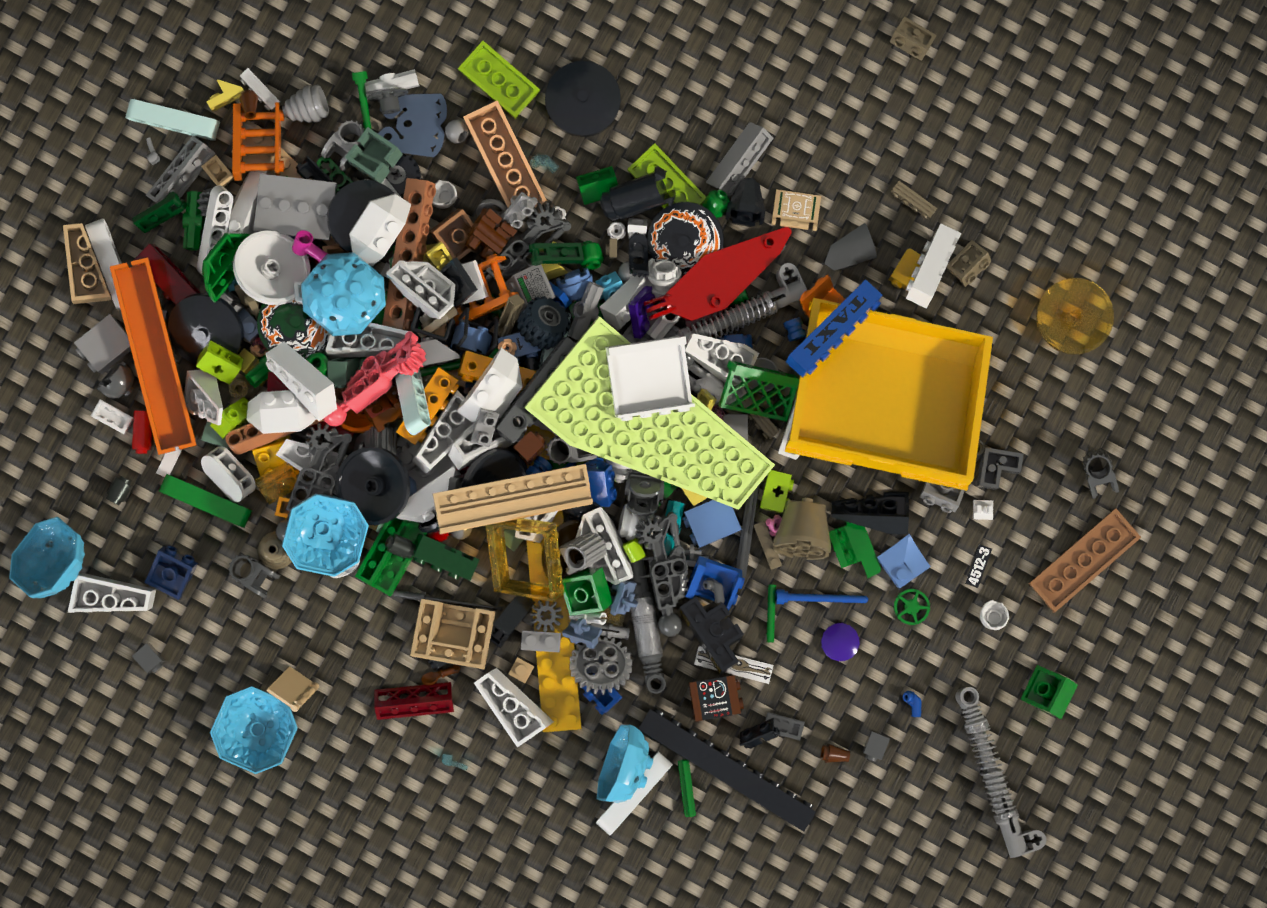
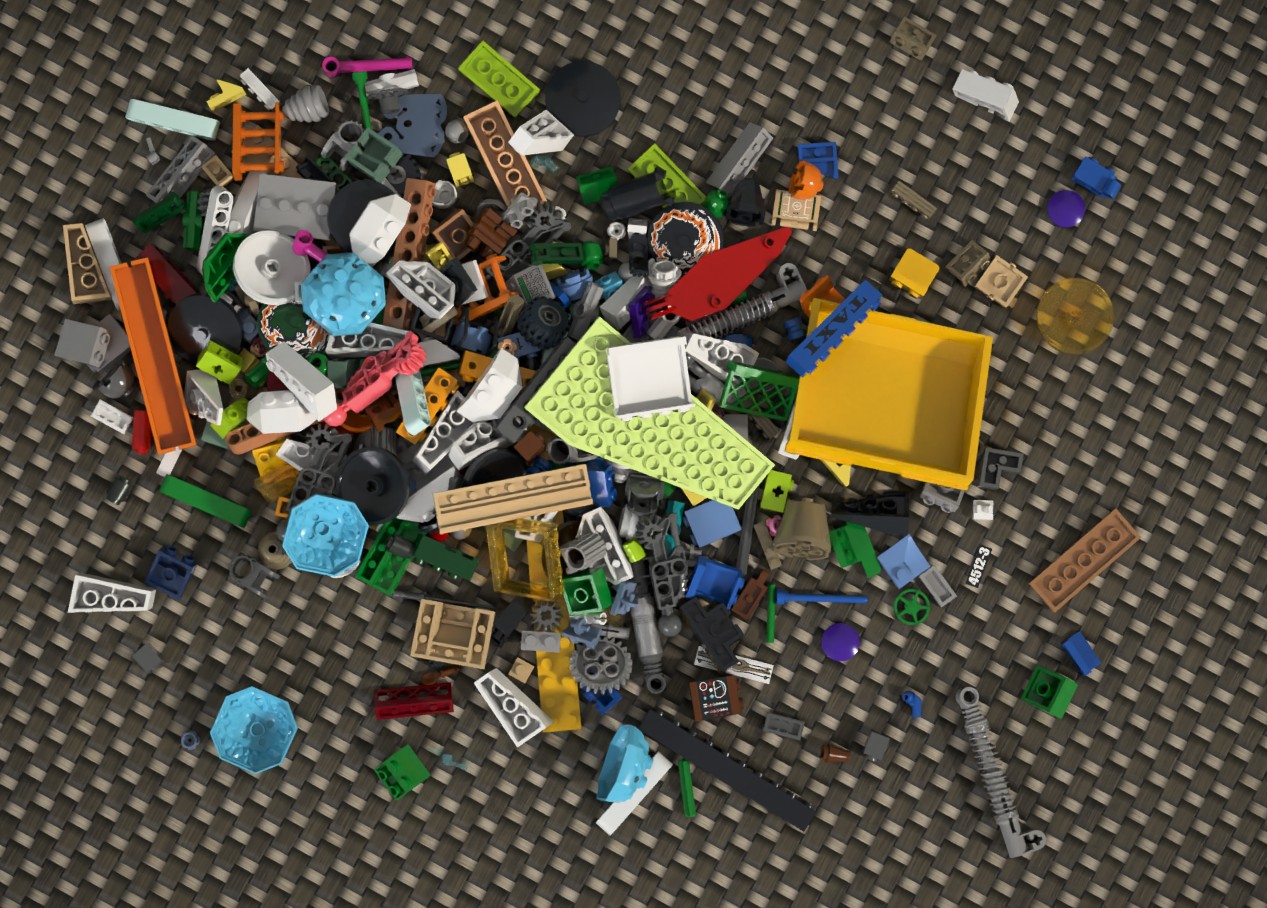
clear light blue rock [9,517,85,598] -> none
white brick [201,446,256,502] -> none
reddish brown cone [239,90,258,119] -> none
tan piece [267,666,319,712] -> none
light grey hips [470,408,499,447] -> none
dark grey arm [703,578,725,603] -> none
black hinge [740,718,780,749] -> none
dark grey panel [824,223,877,271] -> none
white wedge [906,224,961,309] -> none
white hair [980,600,1009,630] -> none
dark grey piece [1082,448,1119,499] -> none
none -> light grey panel [54,319,112,368]
none -> sand blue plate [181,731,200,750]
none -> dark pink piece [322,56,413,78]
none -> green slope [374,744,431,801]
none -> light yellow brick [446,152,474,188]
none -> white wedge [508,110,574,155]
none -> reddish brown plate [731,569,770,620]
none -> orange cylinder [789,160,823,200]
none -> blue wing [797,142,839,179]
none -> light yellow slope [820,459,851,488]
none -> light grey tile [918,565,957,607]
none -> white wedge [952,69,1019,121]
none -> tan plate [974,255,1028,309]
none -> dark purple dish [1047,190,1085,227]
none -> blue panel [1060,632,1101,676]
none -> blue hinge [1071,156,1121,199]

